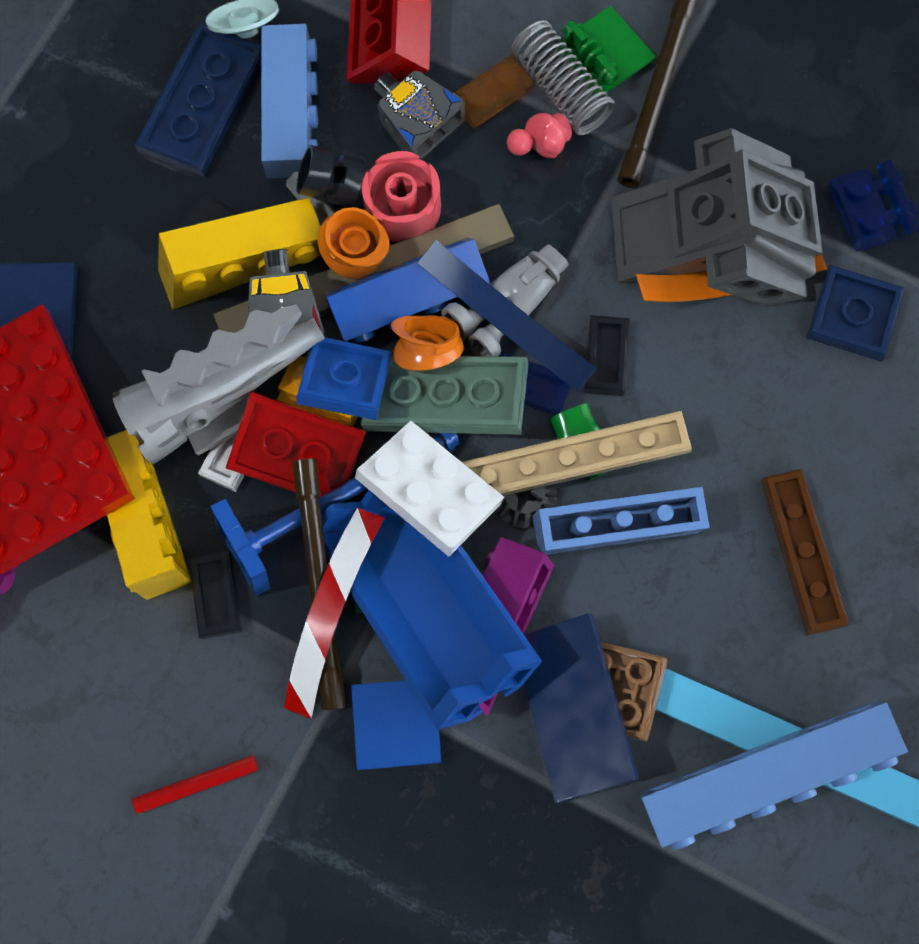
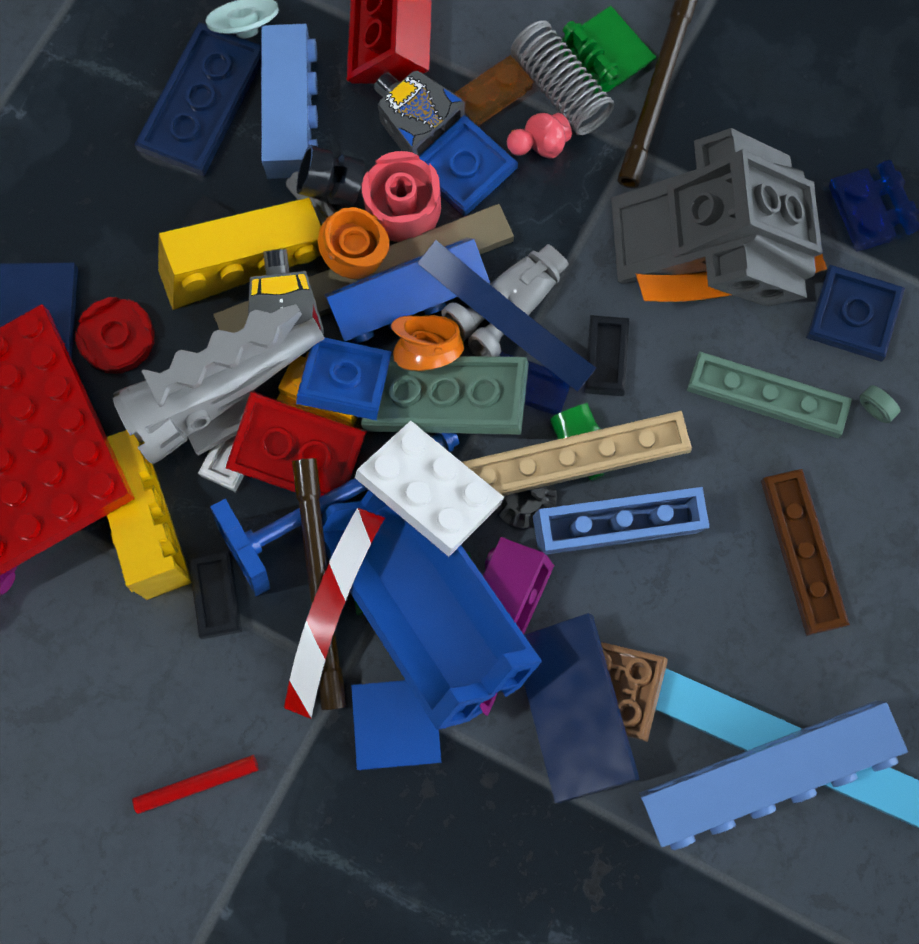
none -> red tile [75,297,155,373]
none -> blue tile [419,114,518,217]
none -> sand green tile [686,351,852,439]
none -> sand green tile [860,385,900,423]

